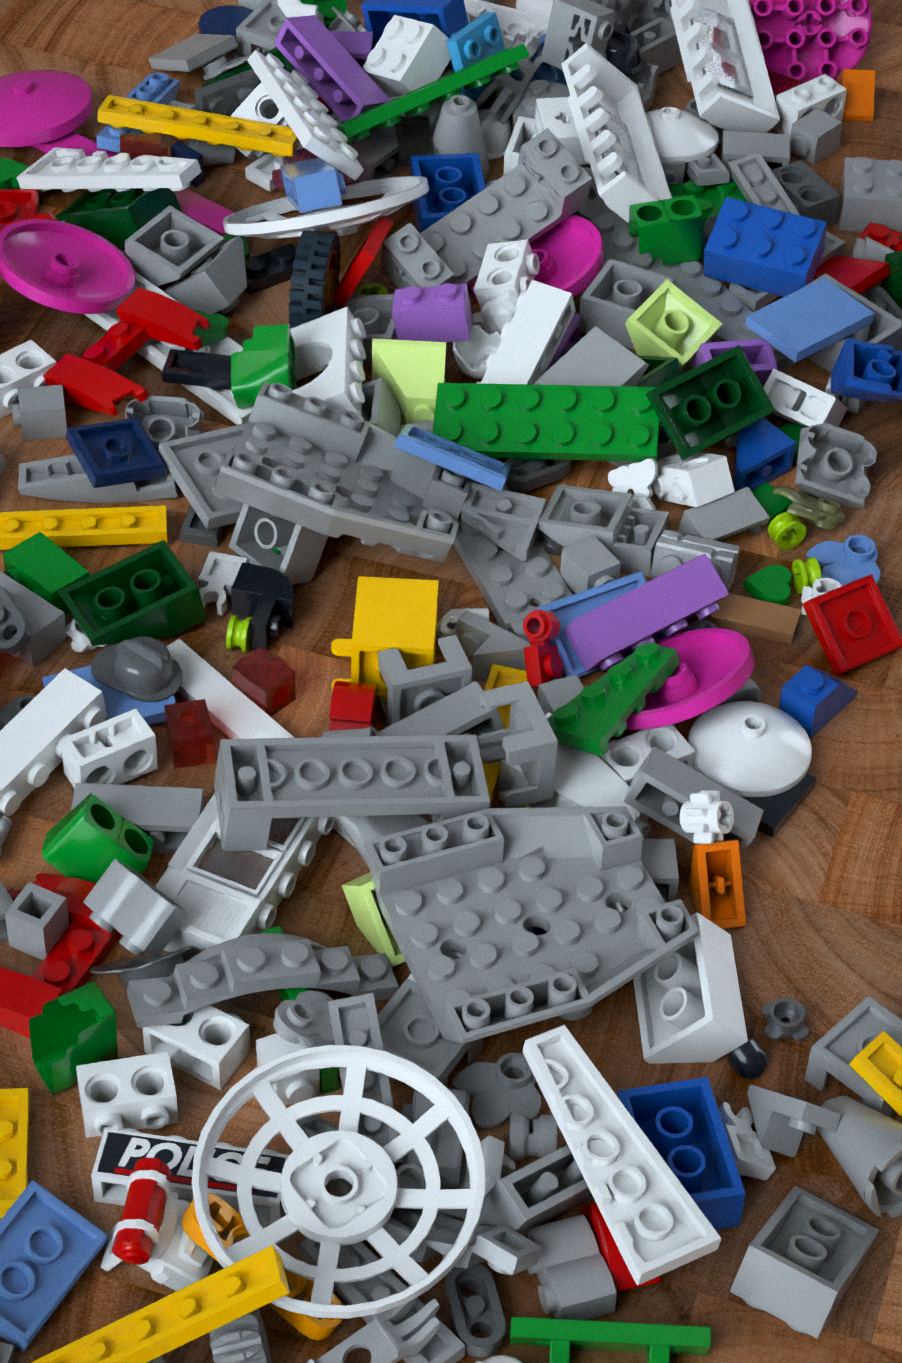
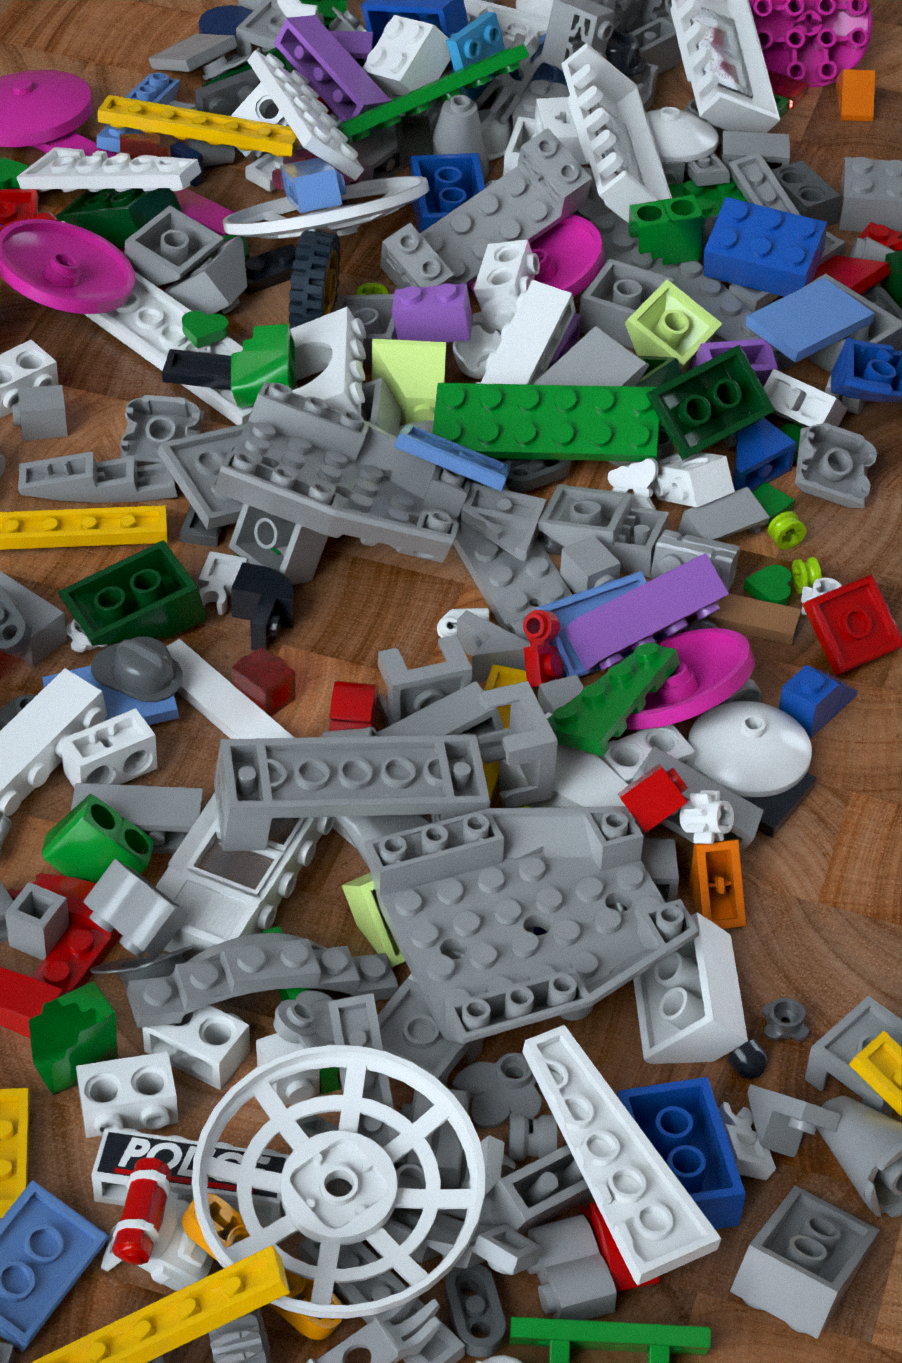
green brick [3,532,90,616] -> none
red wedge [43,287,211,416] -> none
dark blue tile [66,417,166,488] -> none
clear red brick [164,699,215,769] -> none
lime bush [226,614,252,652] -> none
yellow container [331,576,439,701] -> none
red tile [333,215,393,307] -> none
olive plate [772,486,845,530] -> none
white brick [773,74,847,141] -> none
light grey brick [790,108,843,165] -> none
medium blue plate [806,535,881,586] -> none
none -> red brick [618,763,688,833]

